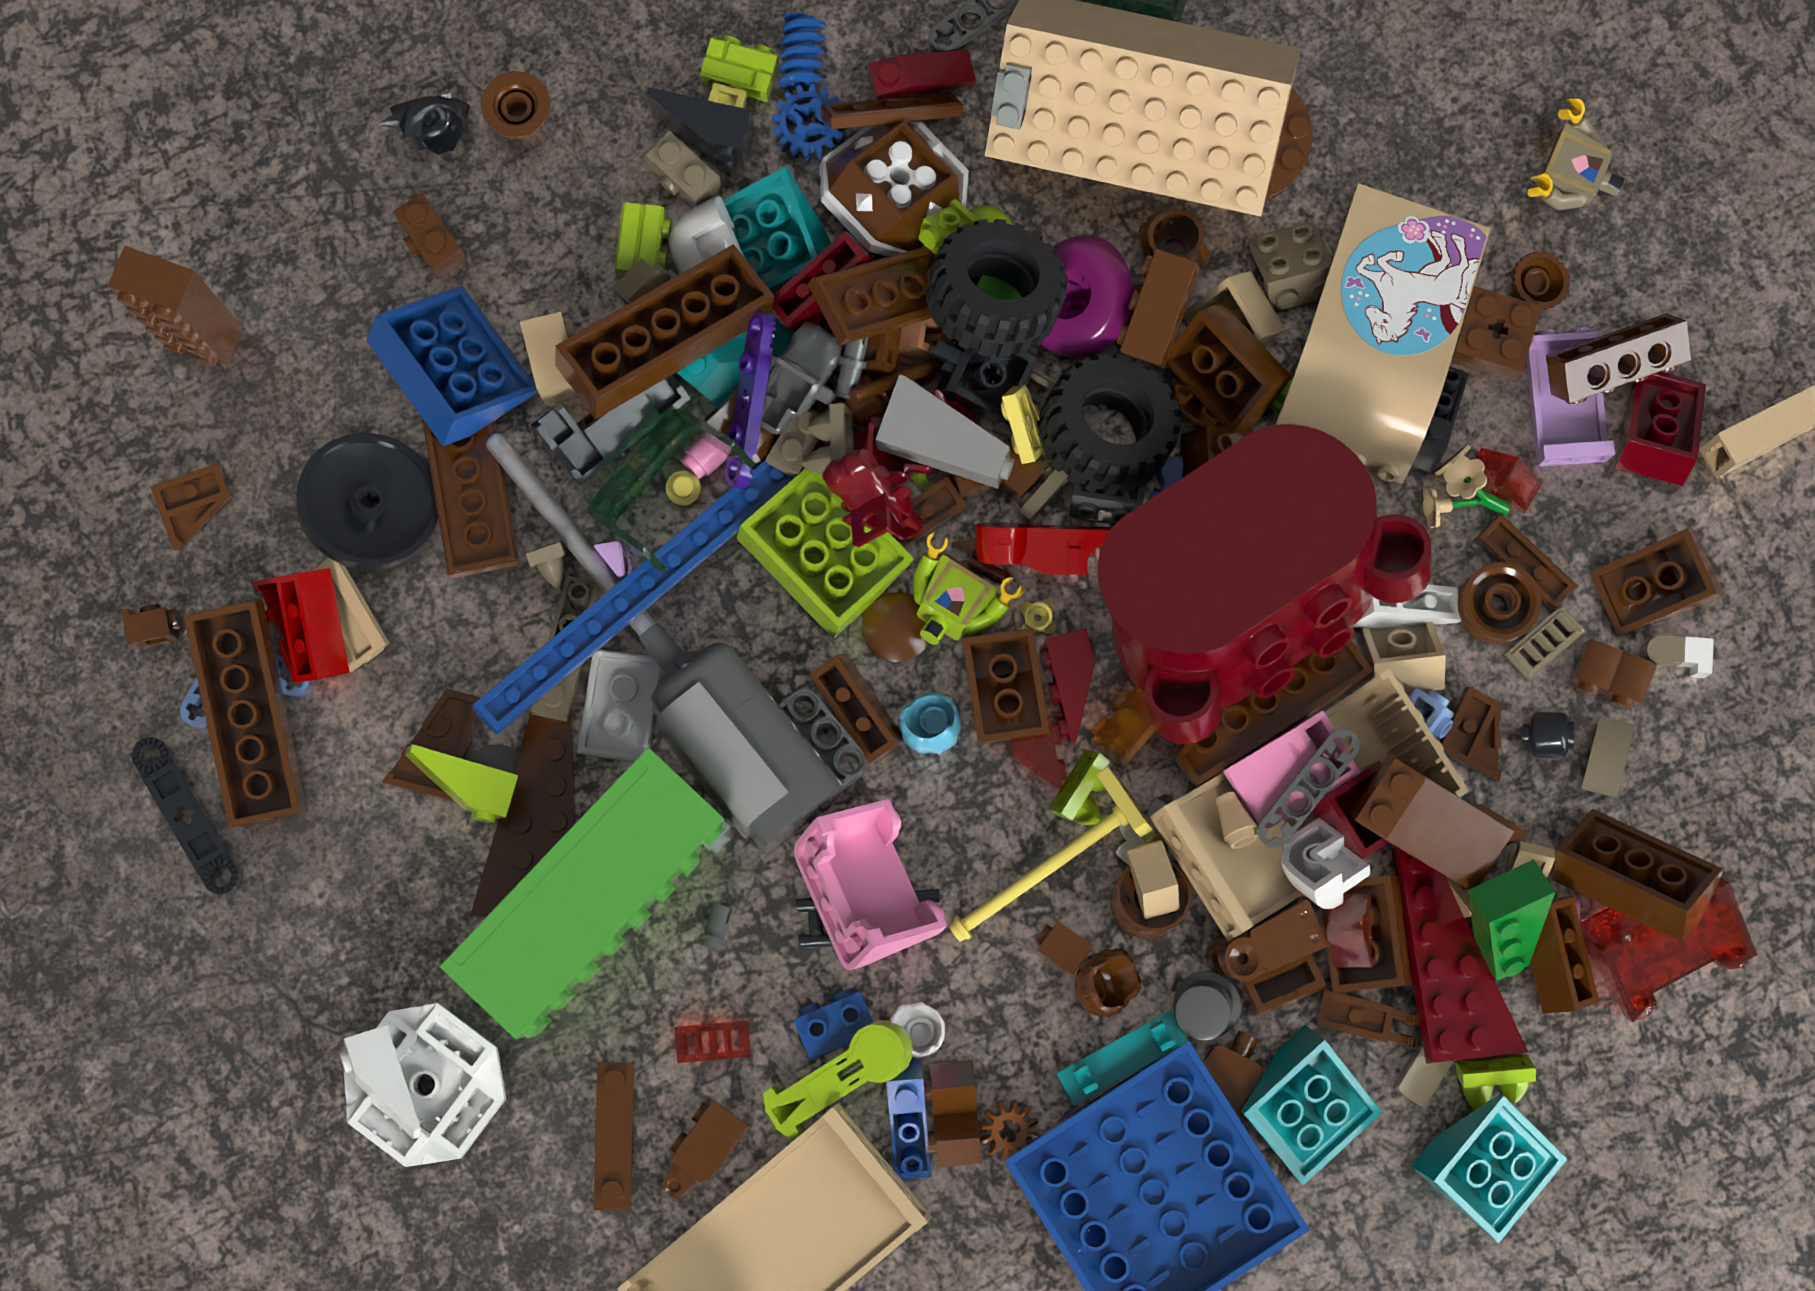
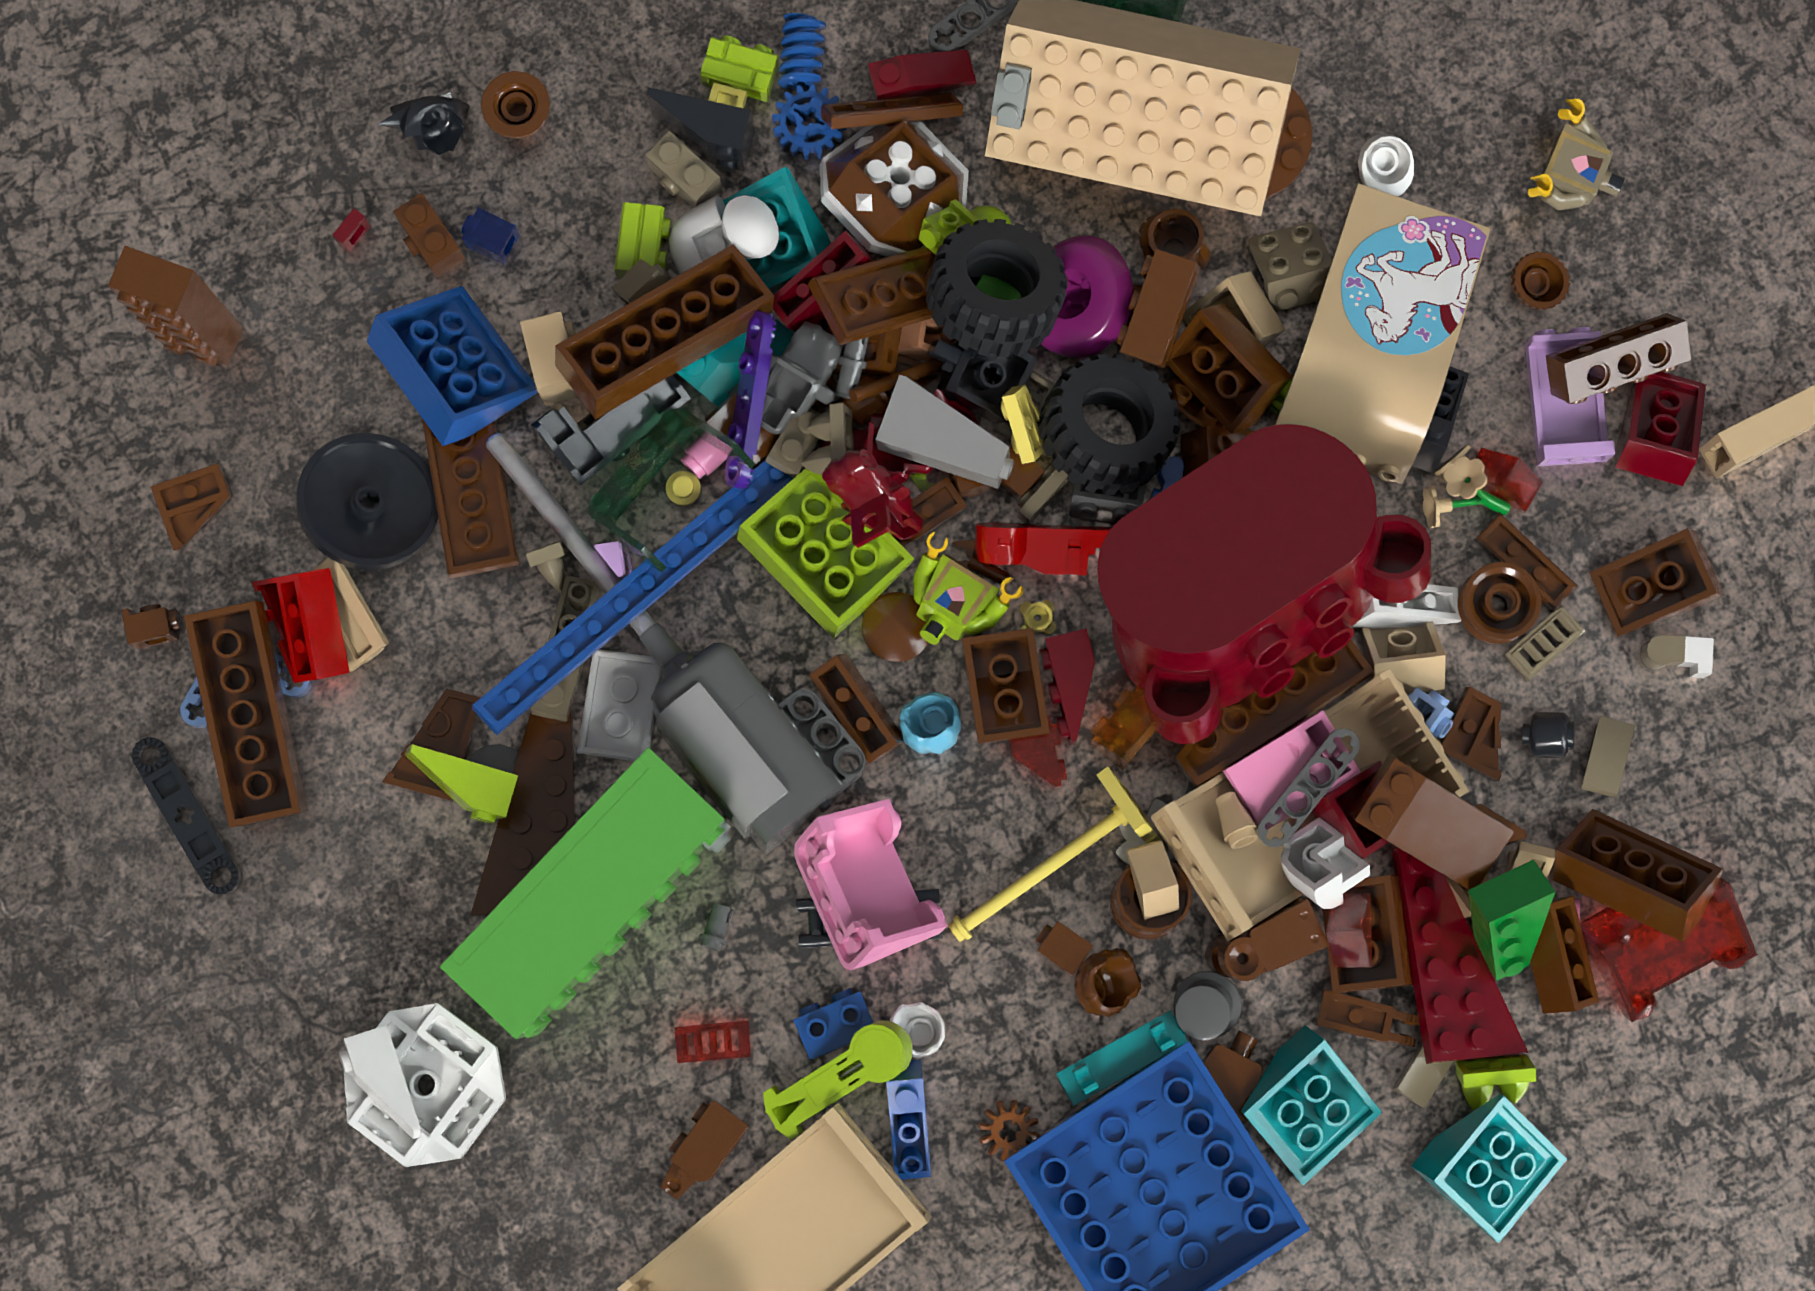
reddish brown plate [594,1063,635,1210] -> none
reddish brown brick [923,1060,982,1167] -> none
lime tile [1048,750,1110,825] -> none
reddish brown brick [1242,954,1326,1019] -> none
reddish brown hinge [1451,286,1542,382] -> none
reddish brown brick [1570,639,1657,710] -> none
none -> dark red tile [332,208,371,253]
none -> clear blue brick [461,207,520,265]
none -> white hat [722,195,779,259]
none -> white hat [1358,134,1414,197]

